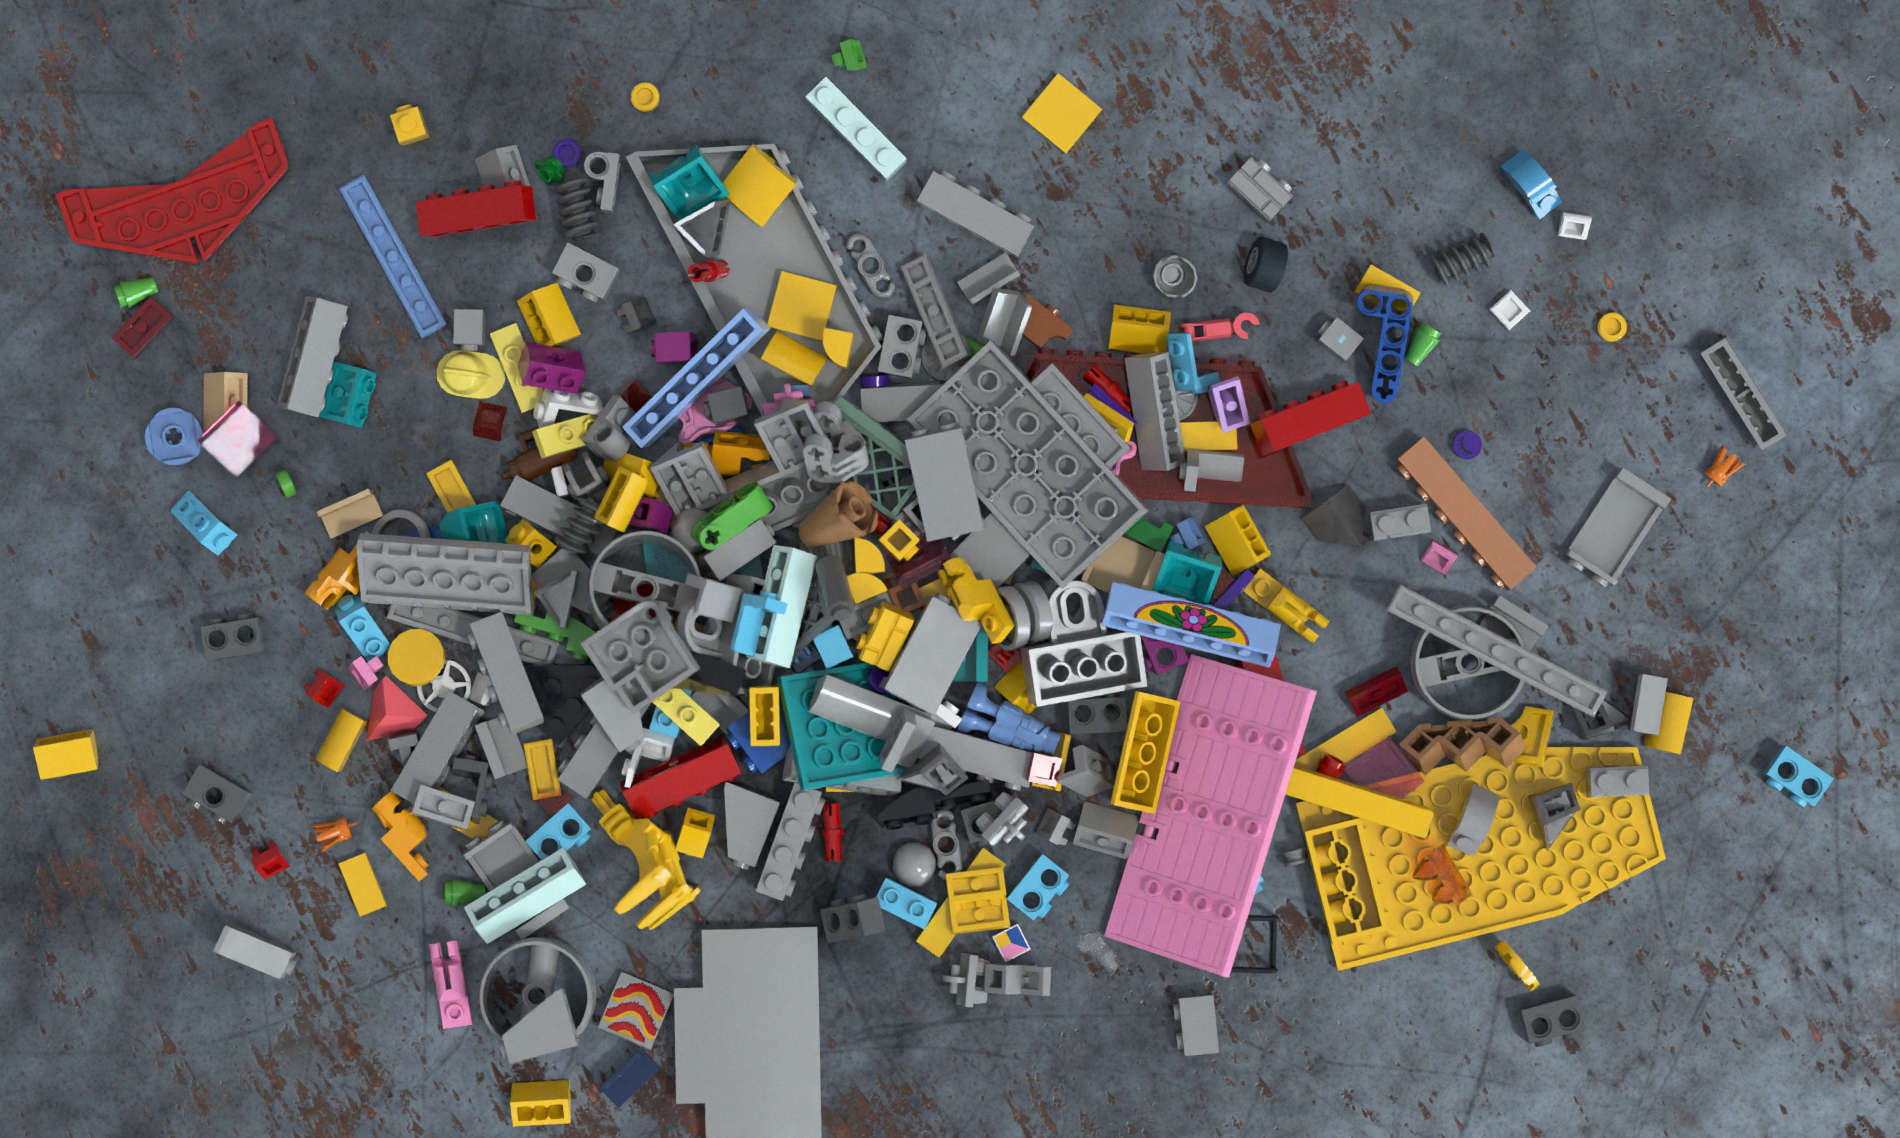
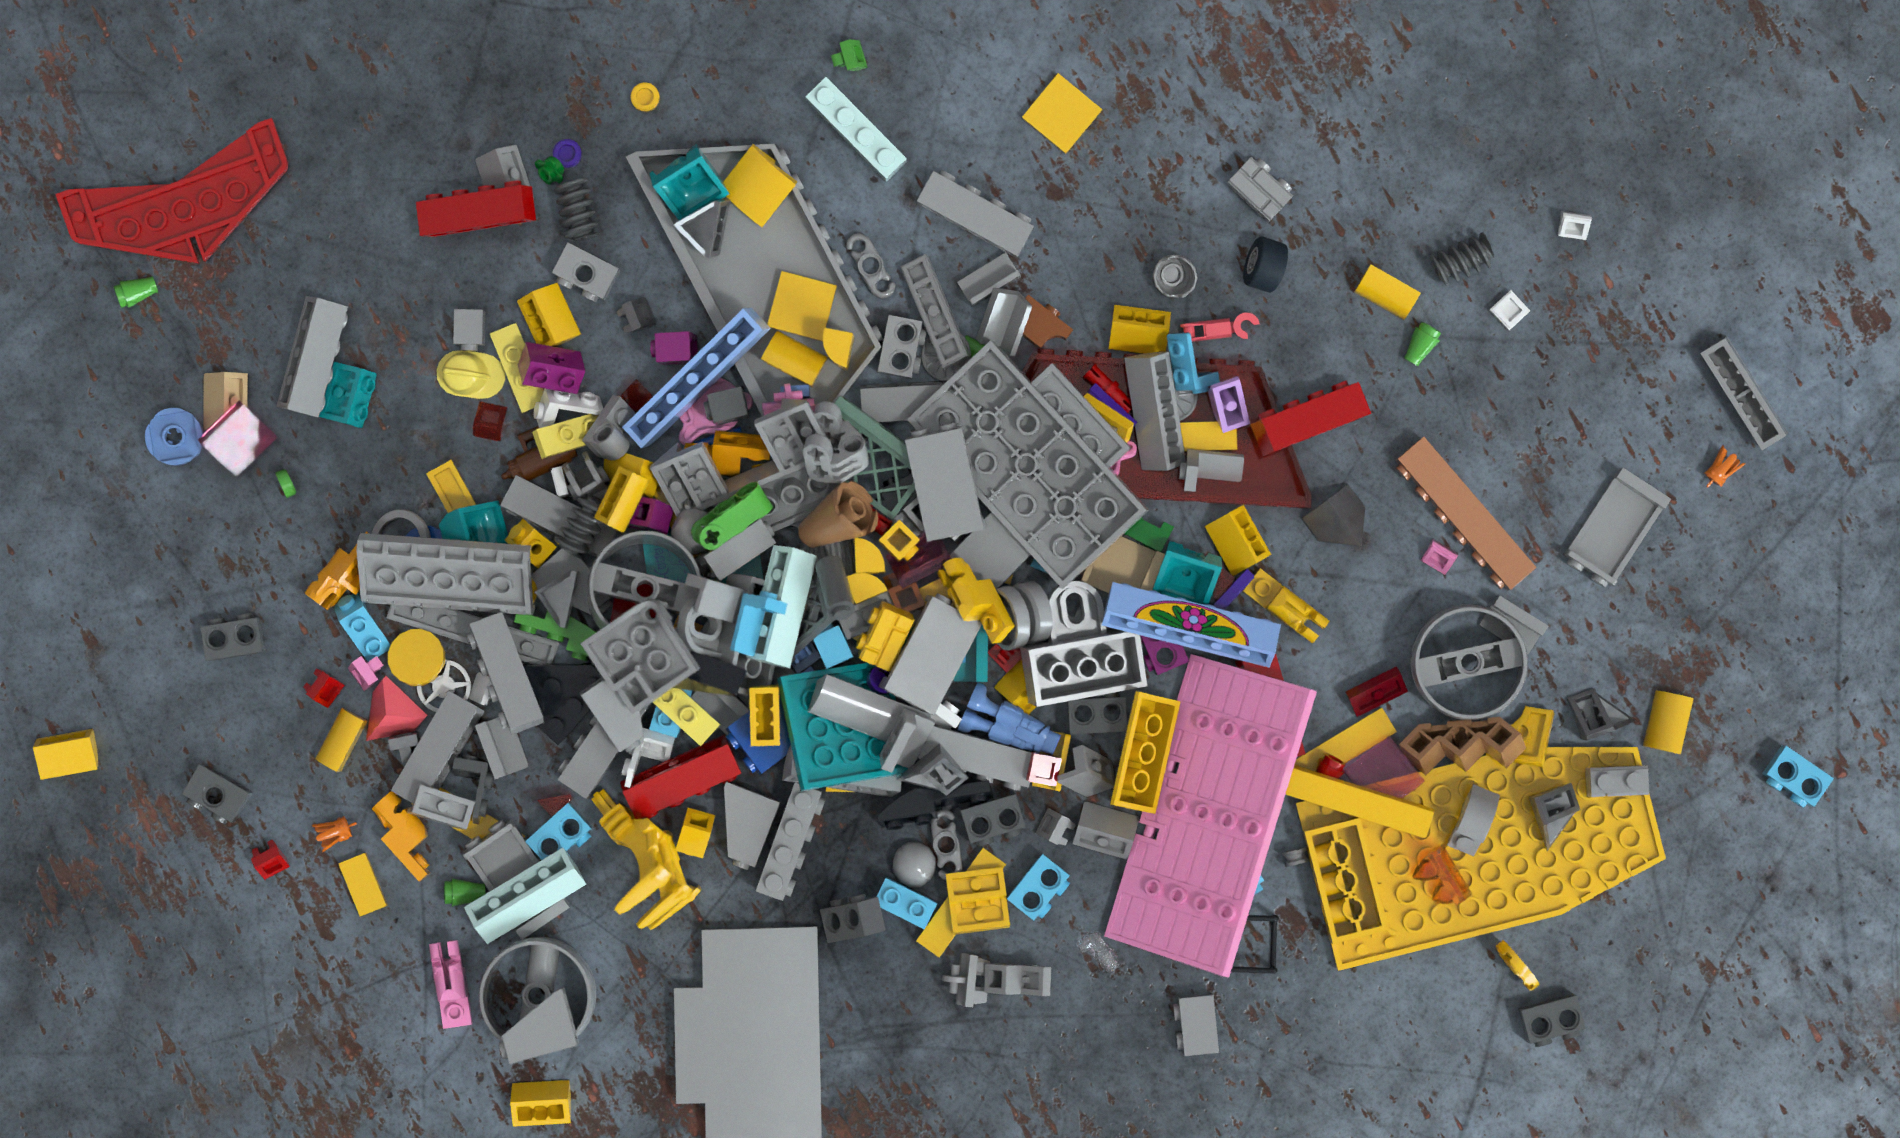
dark red plate [112,296,173,358] -> none
medium azure bracket [170,491,237,556] -> none
light grey slope [213,922,297,979] -> none
tan panel [317,489,384,539] -> none
medium blue tile [339,175,447,339] -> none
yellow brick [390,104,430,146] -> none
yellow tile [523,739,561,800] -> none
light grey plate [584,152,621,214] -> none
slope [598,972,674,1051] -> none
dark blue panel [598,1047,661,1108] -> none
red pin [688,259,730,283] -> none
red pin [821,803,844,862] -> none
dark purple tile [860,373,889,388] -> none
light grey hips [976,792,1029,846] -> none
tile [992,923,1031,962] -> none
medium blue tile [1169,516,1206,550] -> none
light grey brick [1317,317,1364,363] -> none
blue beam [1357,284,1414,403] -> none
light grey brick [1367,504,1431,541] -> none
light grey tile [1387,585,1607,717] -> none
dark purple tile [1452,431,1482,459] -> none
dark azure brick [1501,149,1562,219] -> none
yellow tile [1597,313,1627,342] -> none
light grey panel [1630,674,1668,735] -> none

